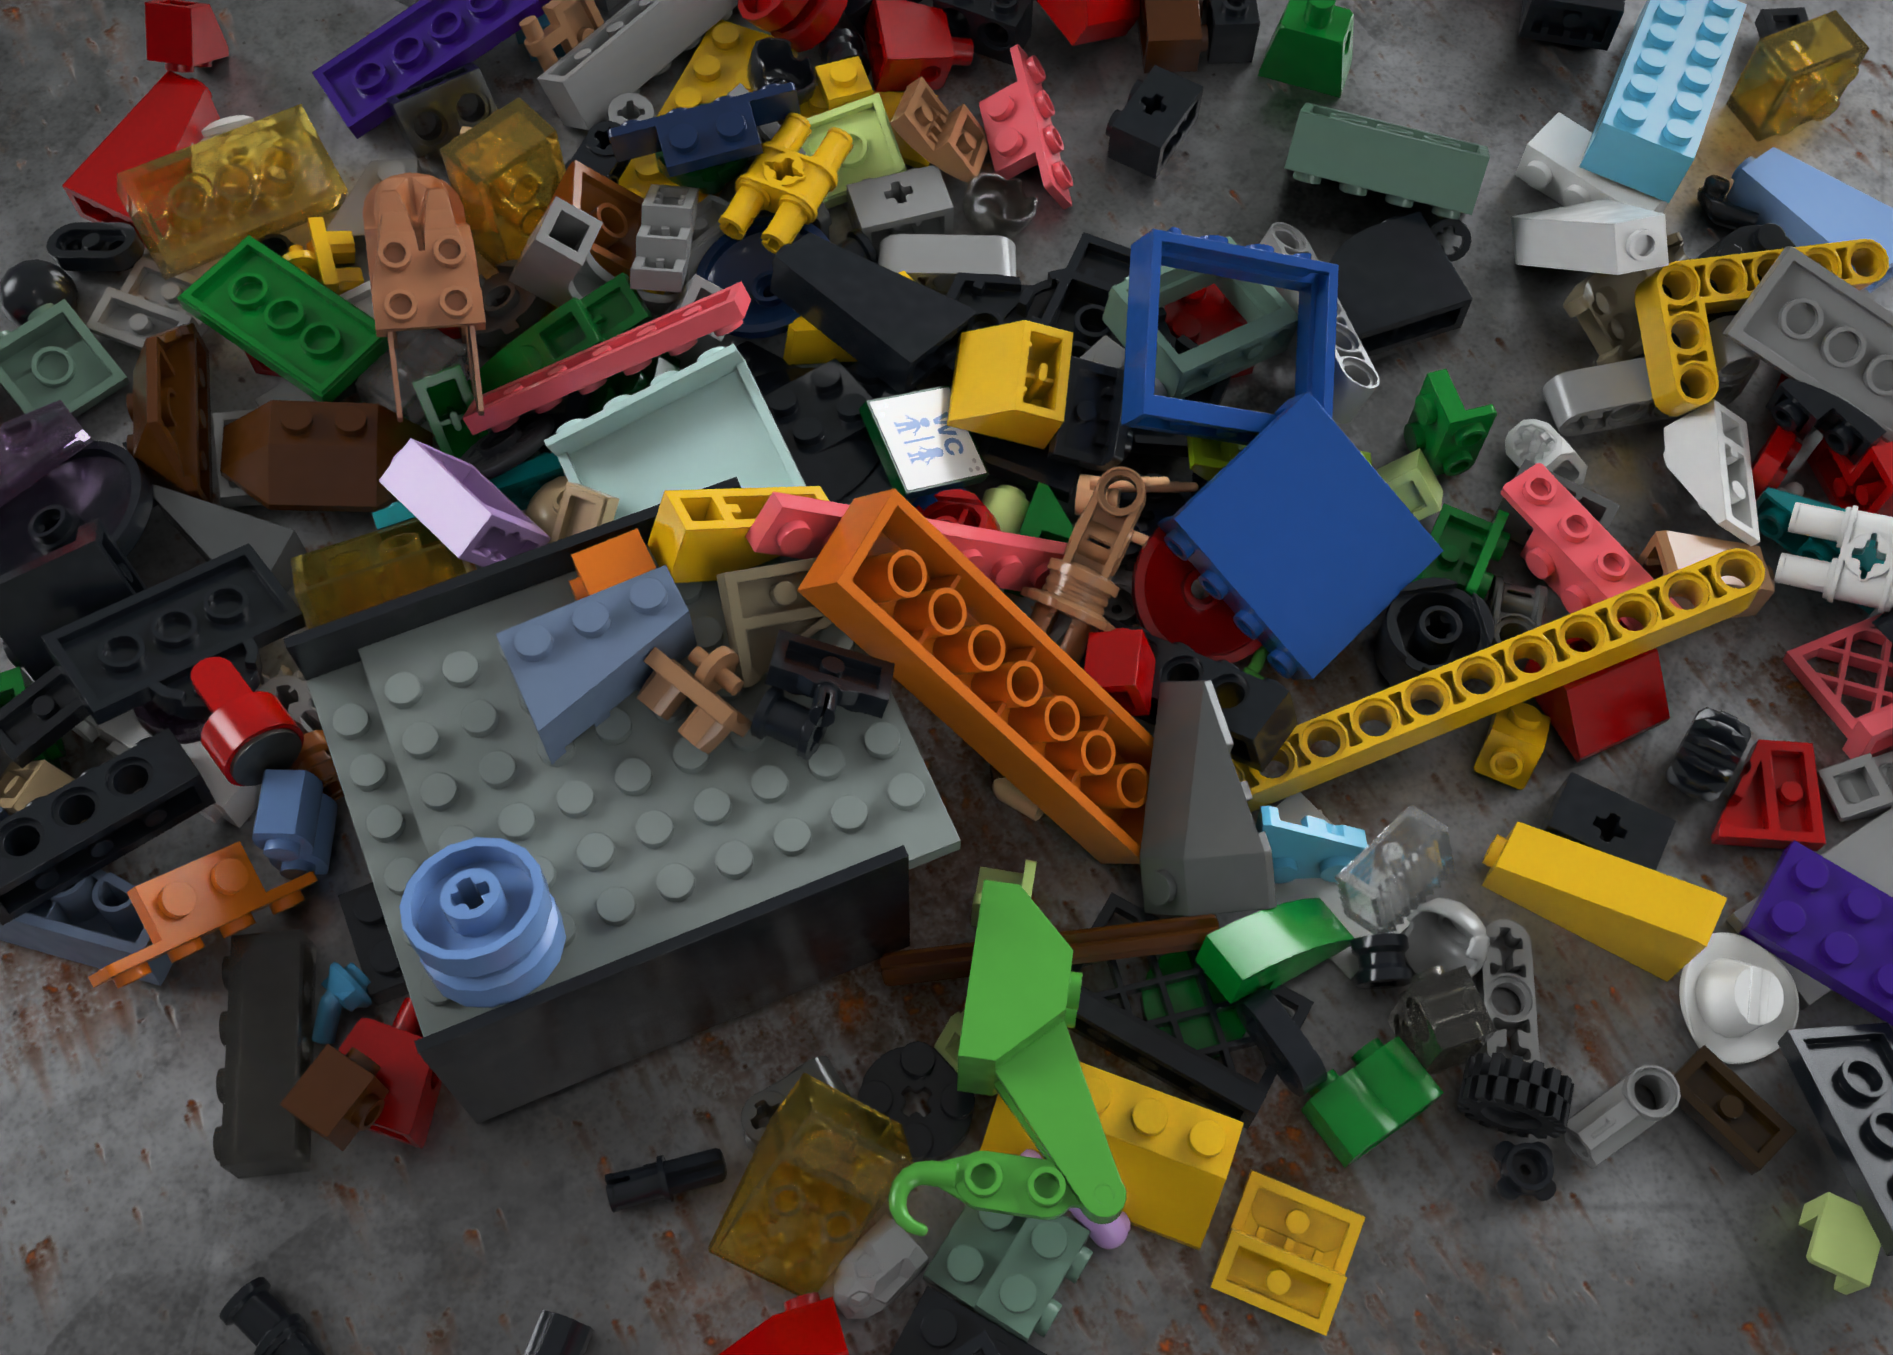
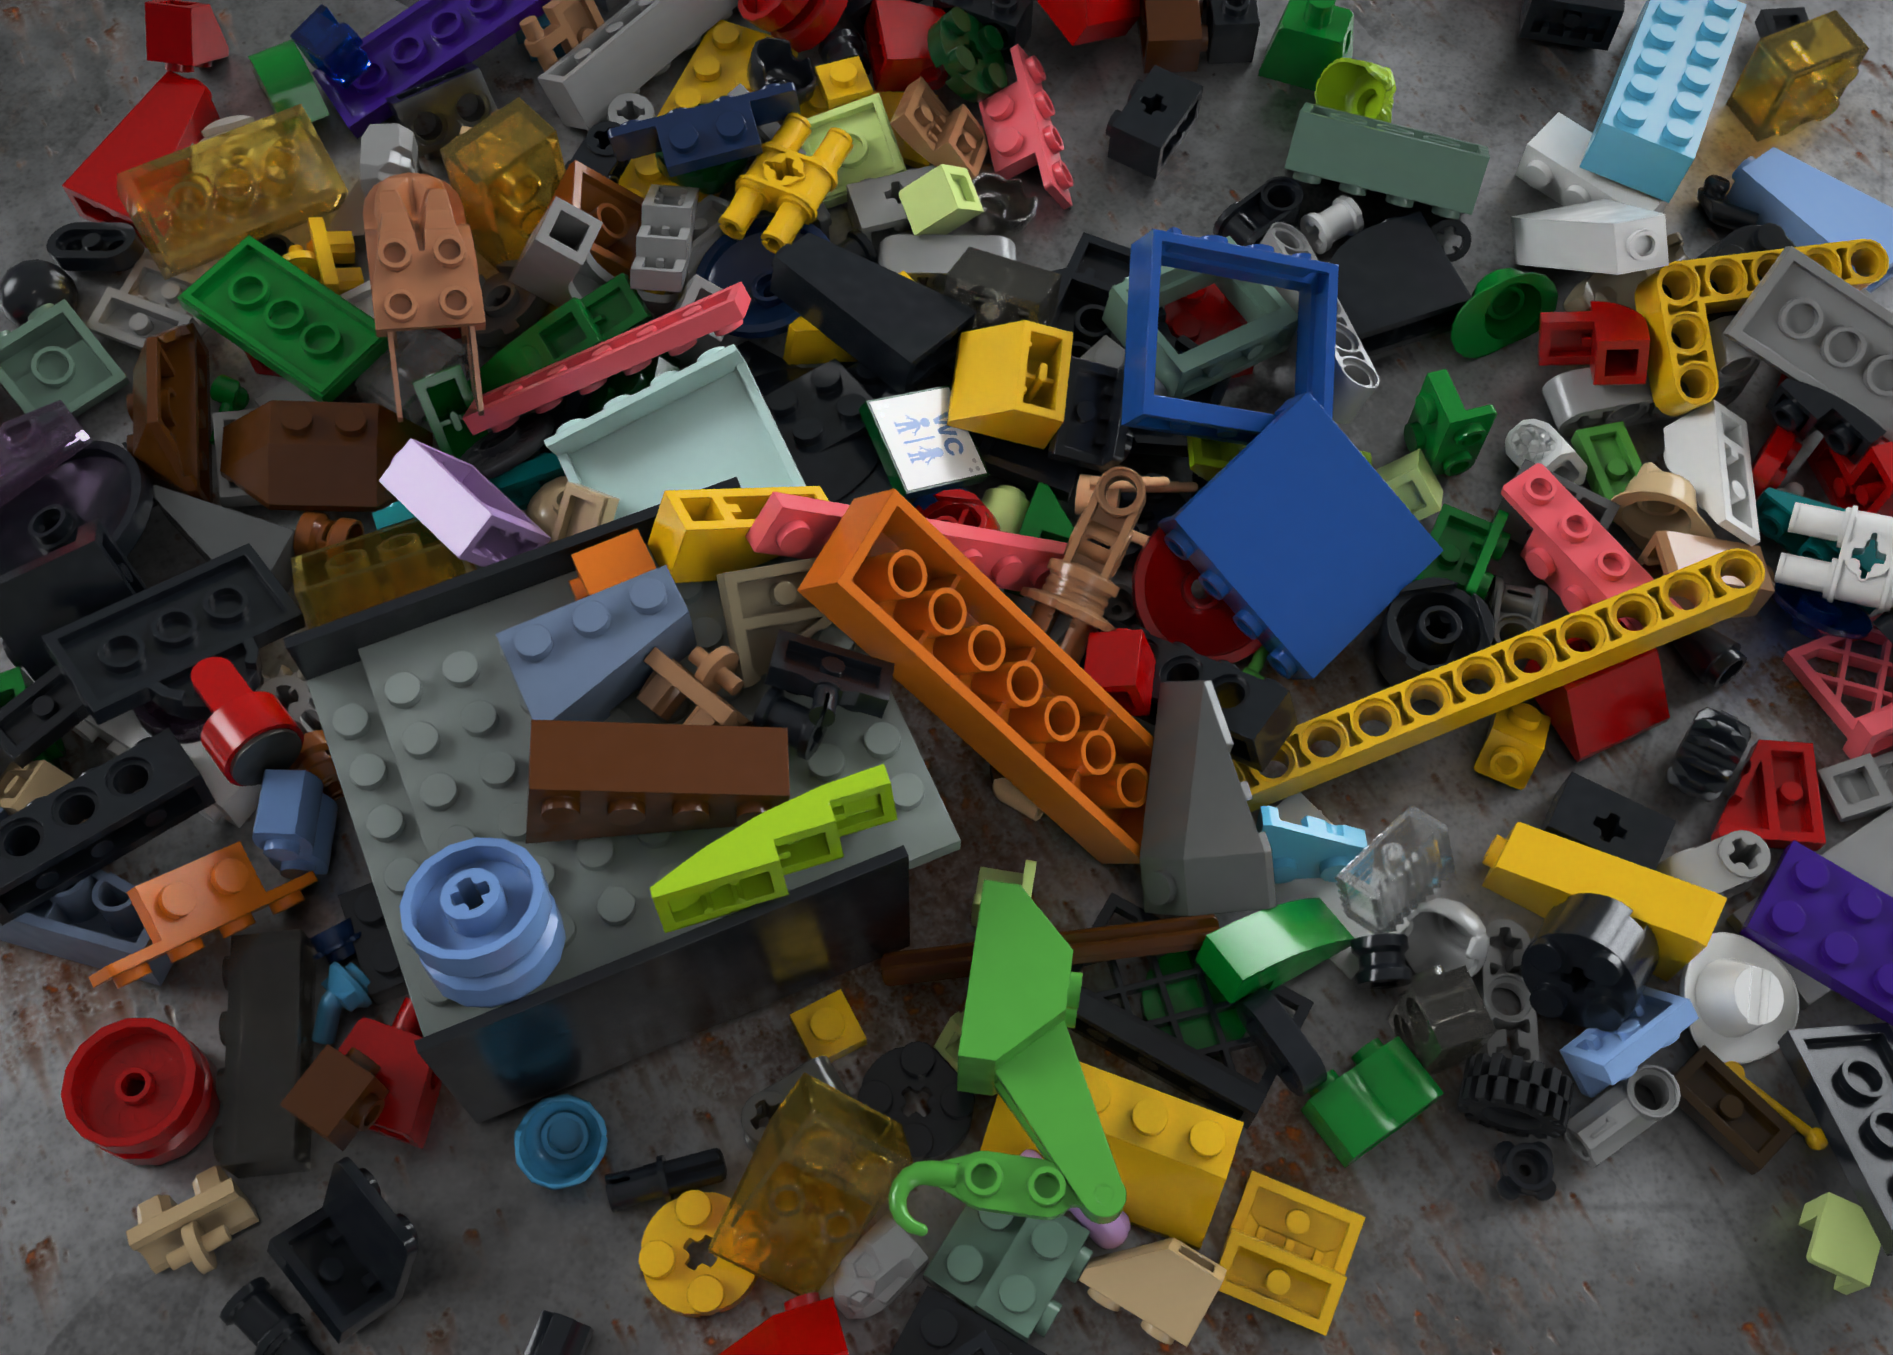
none -> red wheel [61,1018,223,1166]
none -> tan hips [126,1165,259,1274]
none -> green hand [209,374,249,445]
none -> green brick [248,39,330,132]
none -> black bracket [267,1157,418,1344]
none -> clear blue brick [290,4,371,89]
none -> dark orange wheel [293,511,365,571]
none -> dark blue plate [309,917,361,965]
none -> light grey rock [359,123,418,198]
none -> dark azure hair [514,1093,608,1190]
none -> reddish brown wedge [526,720,790,844]
none -> yellow plate [638,1190,761,1318]
none -> lime slope [650,764,898,933]
none -> yellow plate [790,989,867,1063]
none -> yellowish green panel [899,164,984,236]
none -> dark green plate [927,7,1008,103]
none -> clear smoke brick [944,246,1062,329]
none -> tan slope [1079,1237,1227,1347]
none -> black piece [1213,176,1304,246]
none -> white bush [1300,195,1364,254]
none -> lime hair [1314,58,1396,123]
none -> green piece [1451,268,1558,358]
none -> black brick [1521,893,1659,1032]
none -> red brick [1537,301,1651,385]
none -> light blue bracket [1559,987,1699,1098]
none -> bright green plate [1570,421,1642,523]
none -> tan piece [1611,462,1717,551]
none -> light grey piece [1656,830,1771,899]
none -> black cone [1671,626,1747,688]
none -> yellow hinge [1725,1061,1829,1151]
none -> clear blue dish [1772,582,1873,639]

